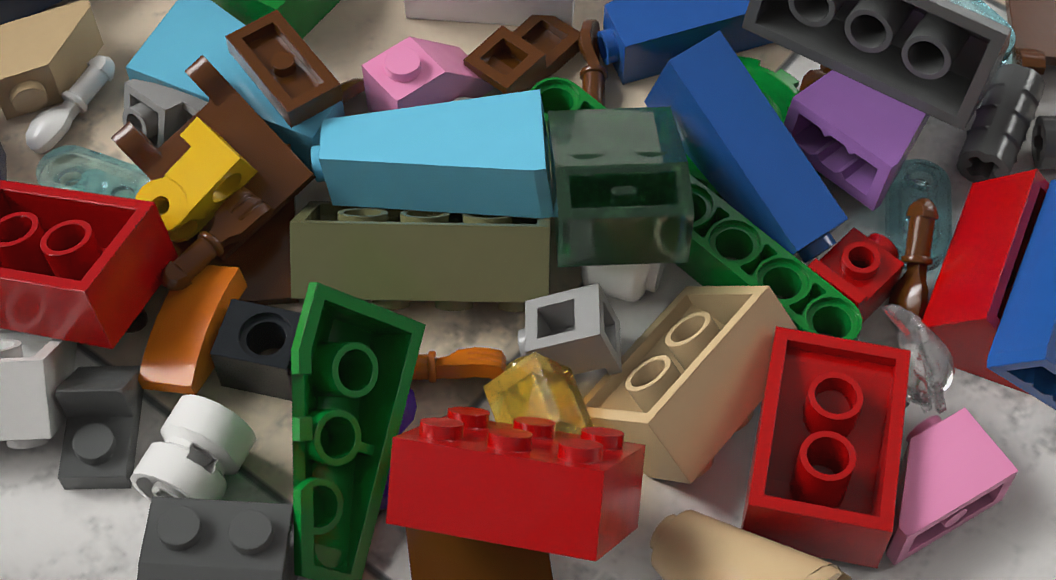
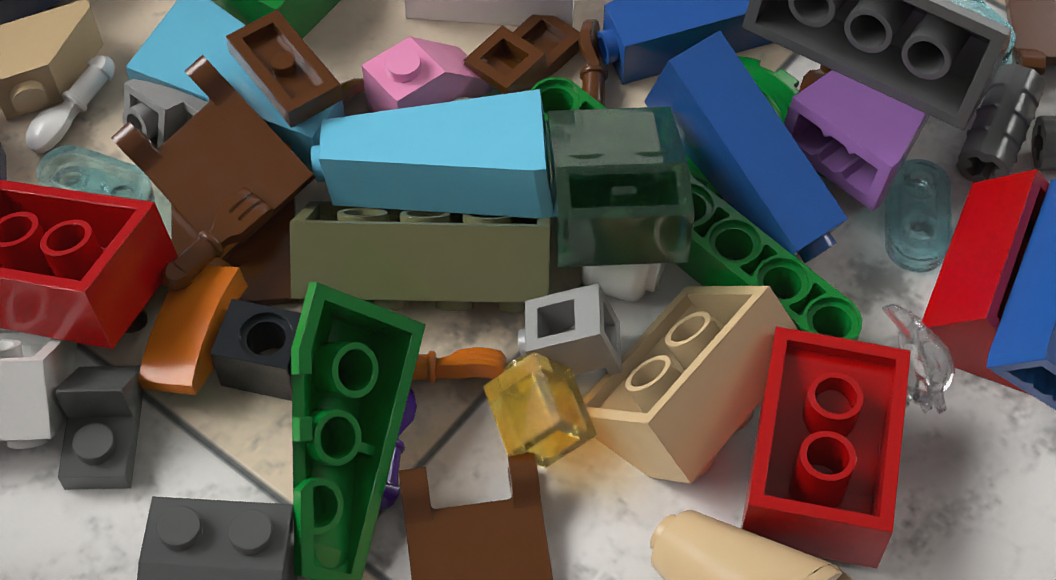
white wheel [130,394,257,502] -> none
yellow leg [135,117,258,243] -> none
red brick [386,407,646,562] -> none
red brick [808,227,905,324] -> none
bright pink slope [886,407,1018,565] -> none
reddish brown piece [888,197,938,332] -> none

